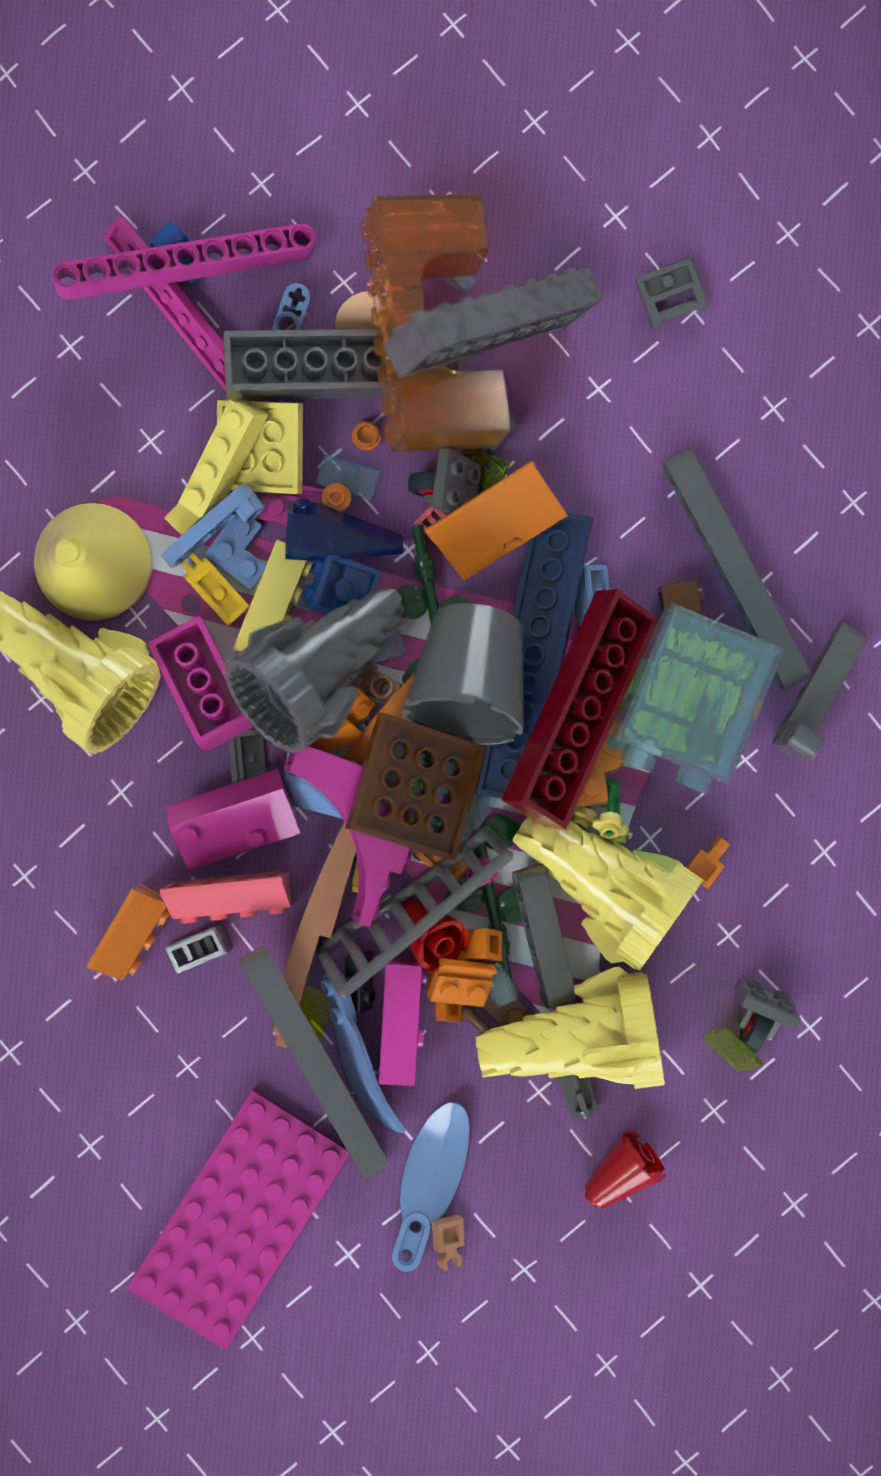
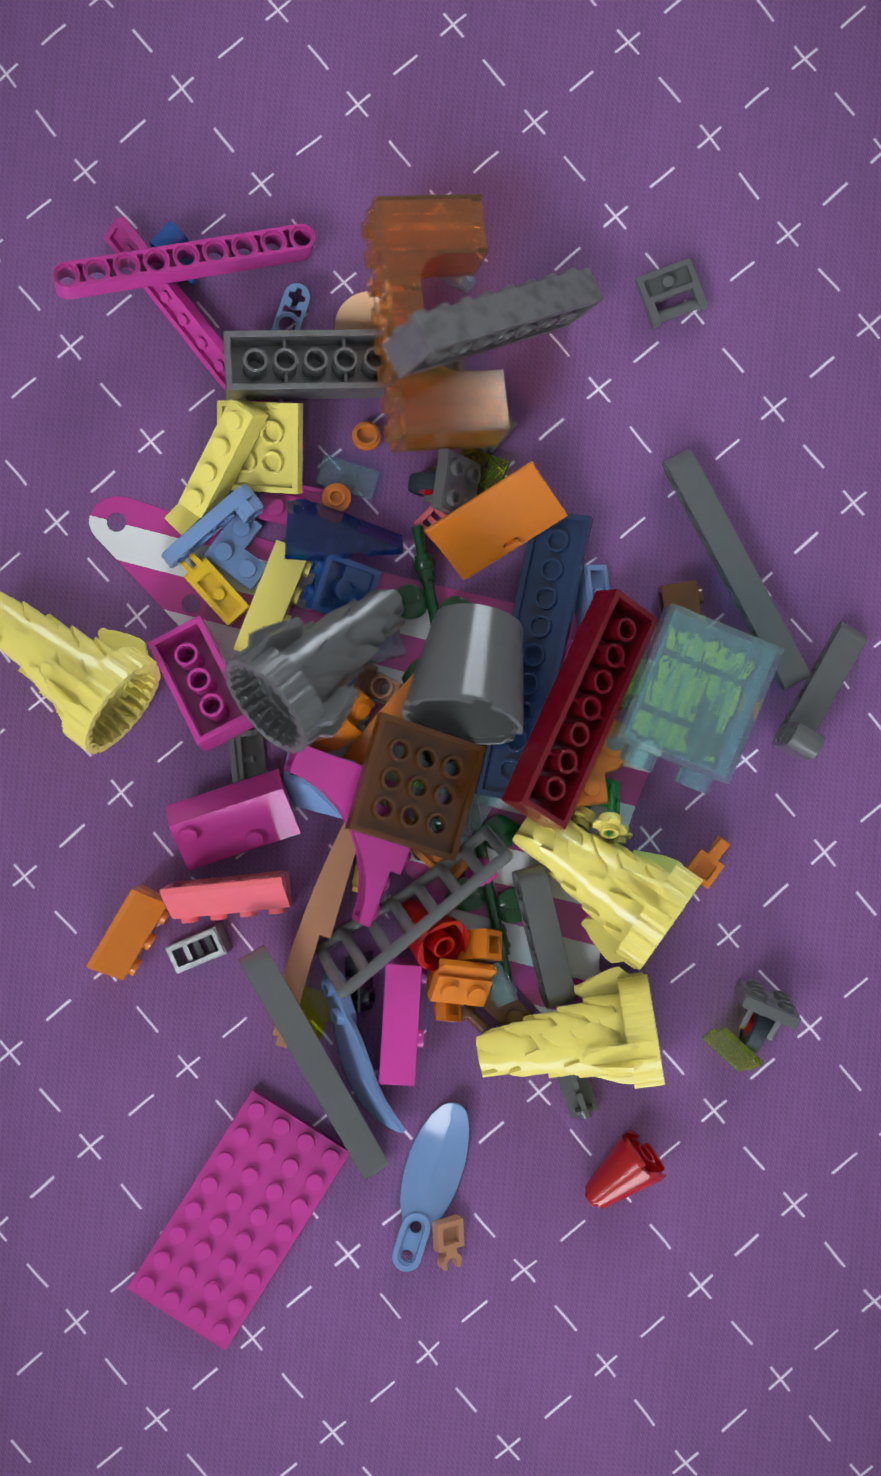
light yellow cone [34,503,153,621] -> none

